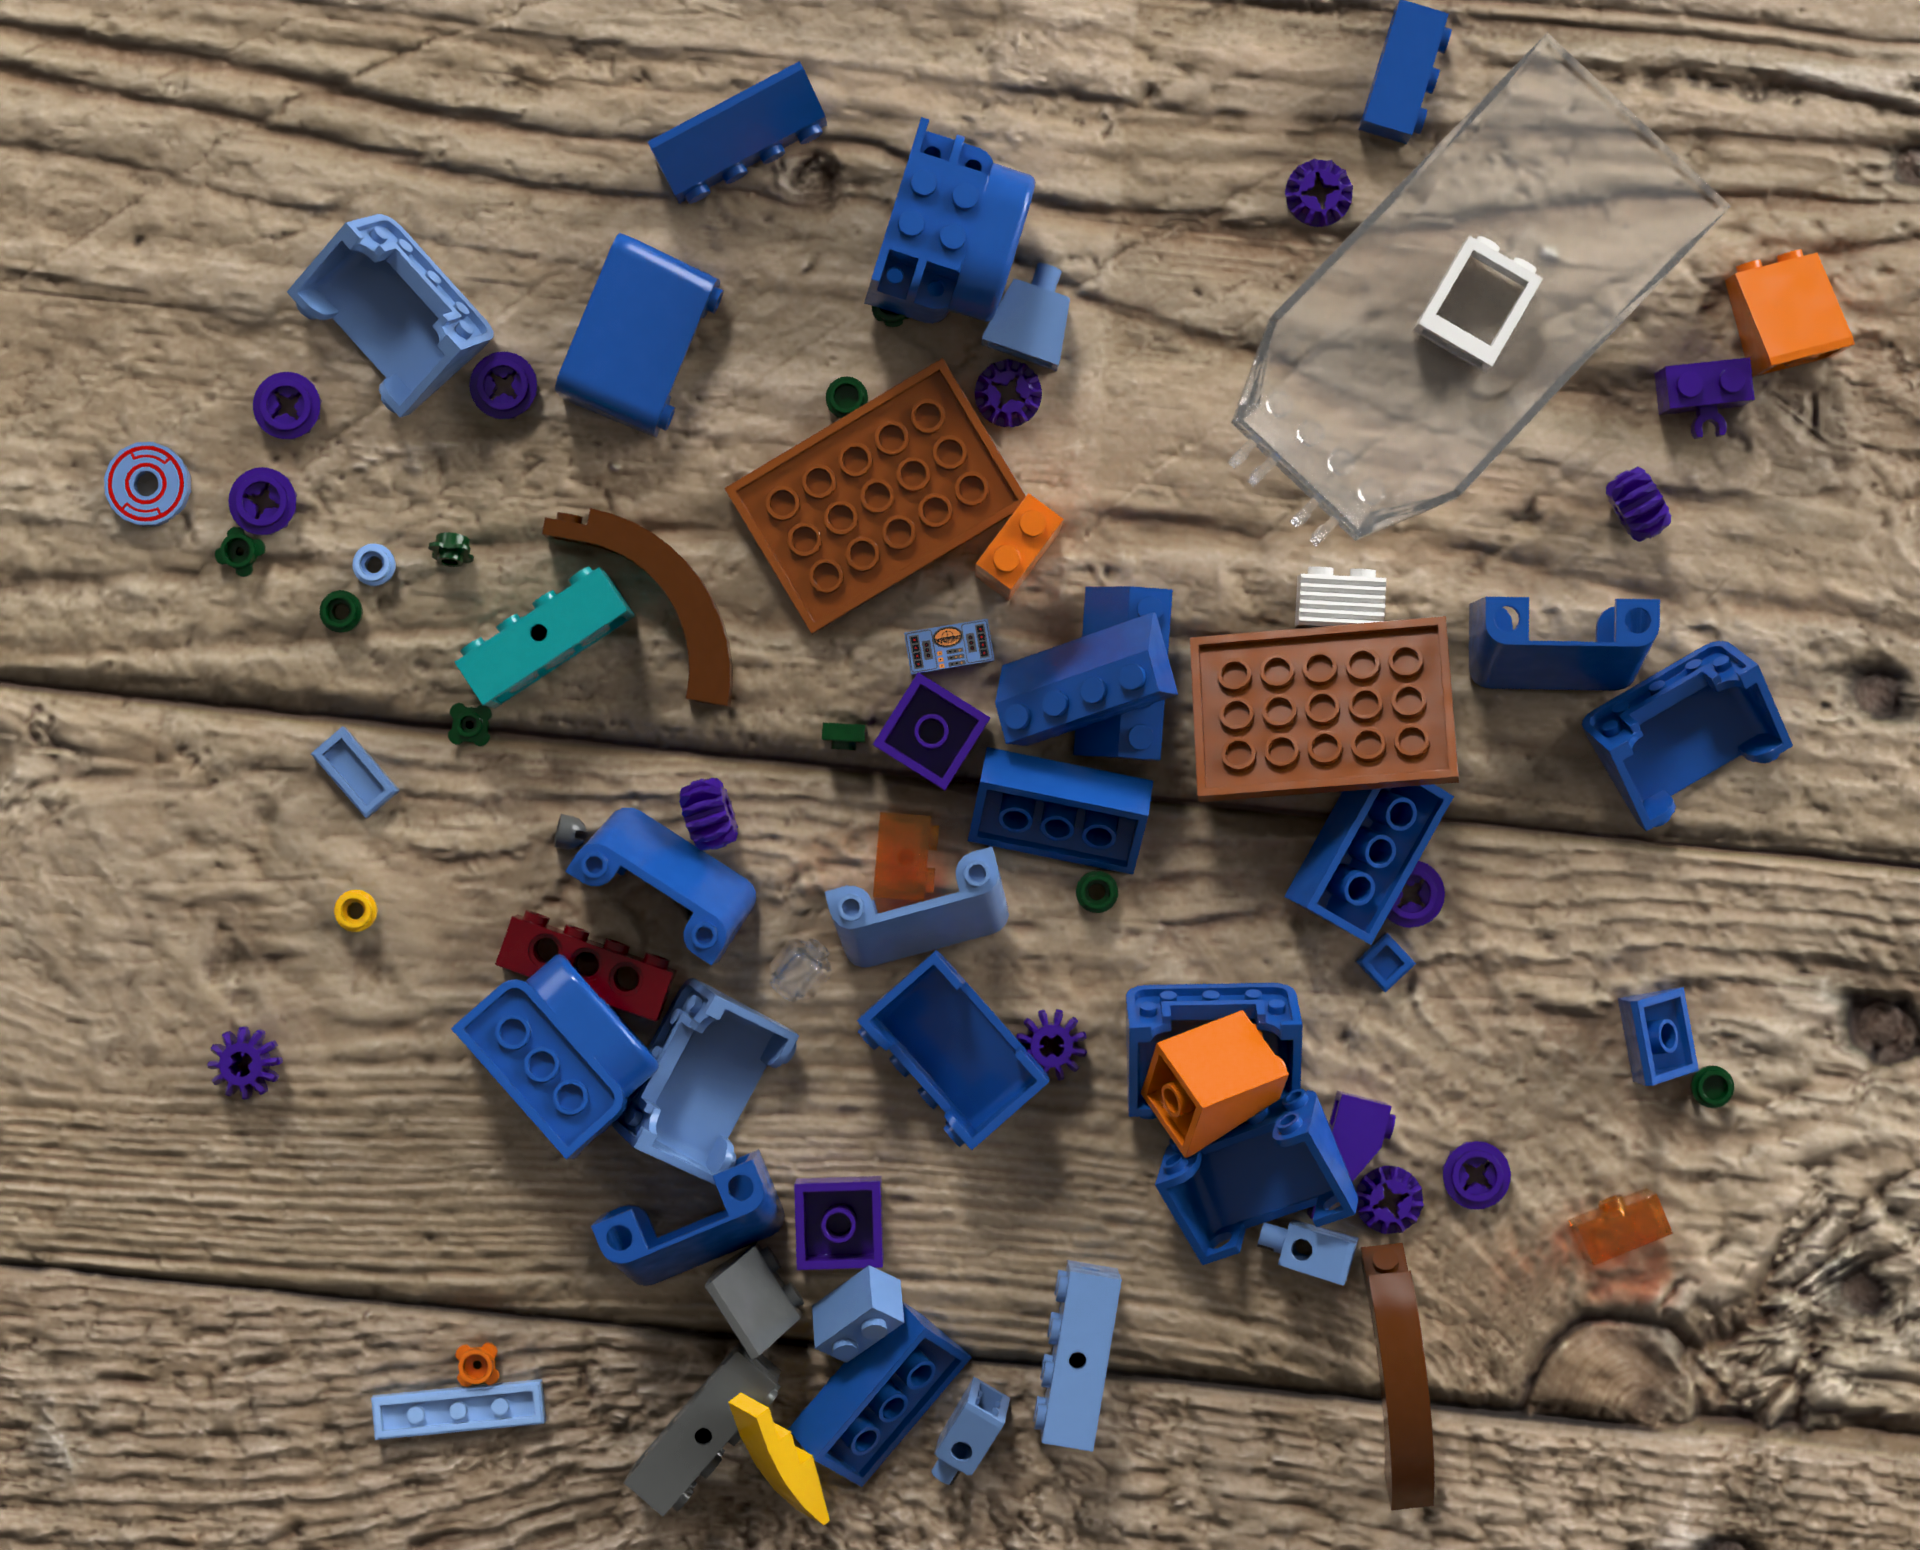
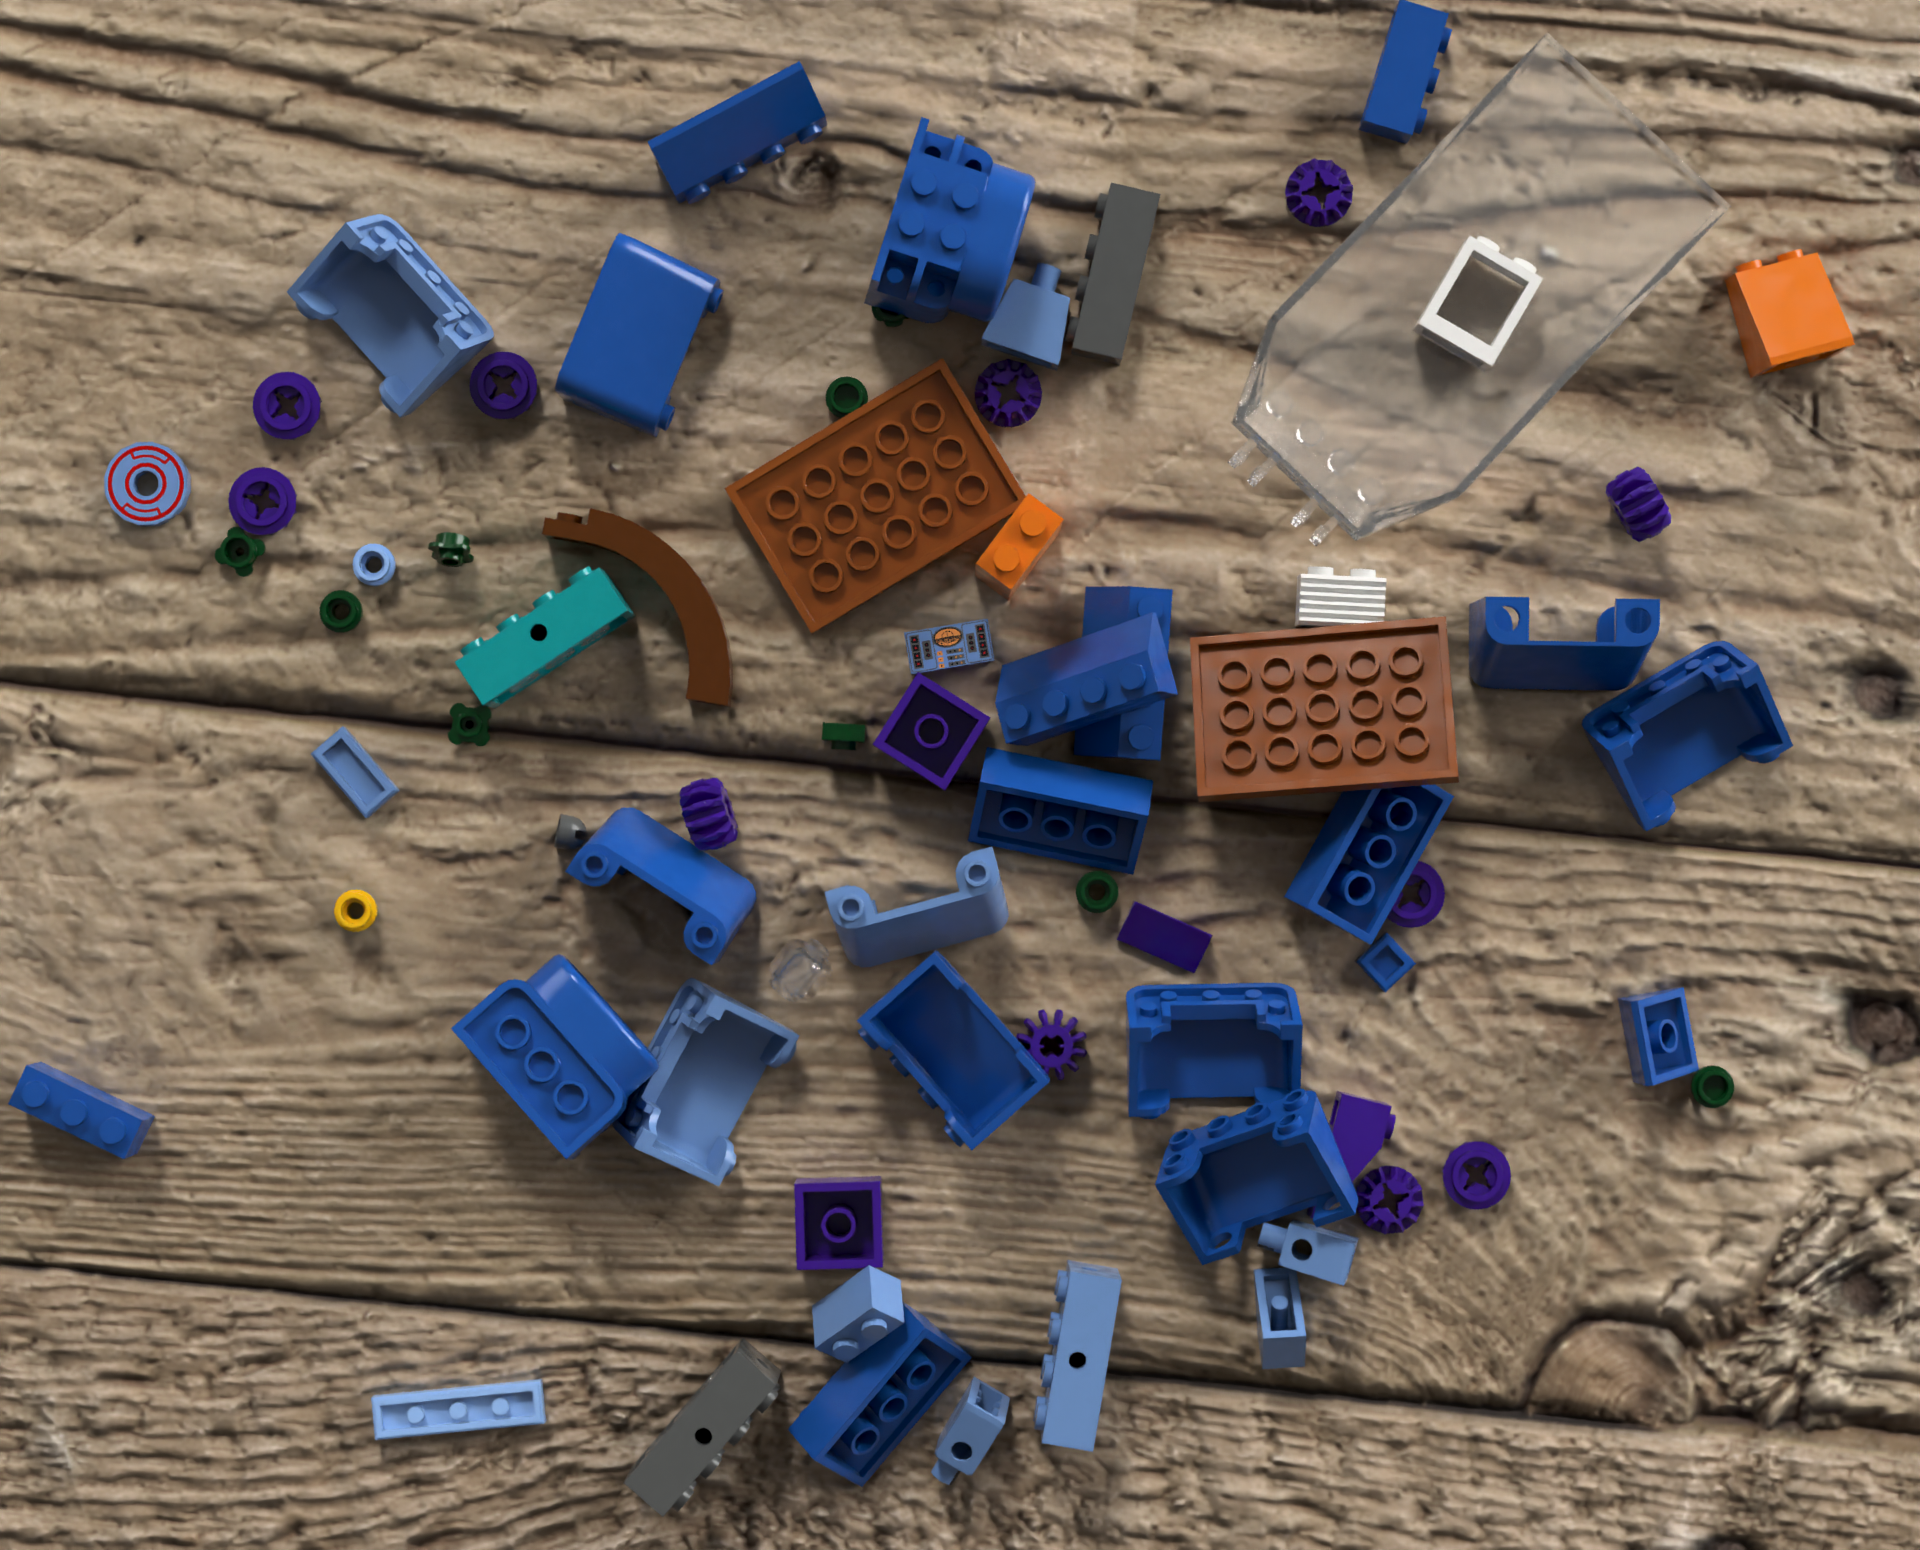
dark purple gear [207,1026,283,1100] -> none
orange plate [455,1342,500,1387] -> none
dark red brick [495,910,677,1021] -> none
blue windscreen [591,1149,785,1286] -> none
dark grey slope [705,1242,804,1360] -> none
yellow slope [728,1393,830,1525] -> none
clear orange brick [873,812,939,901] -> none
orange slope [1140,1010,1289,1158] -> none
reddish brown arch [1360,1243,1435,1511] -> none
clear orange brick [1568,1188,1673,1266] -> none
dark purple brick [1654,357,1755,439] -> none
none -> blue brick [8,1062,155,1159]
none -> dark grey brick [1065,183,1161,365]
none -> dark purple slope [1117,900,1213,973]
none -> medium blue slope [1254,1267,1306,1369]

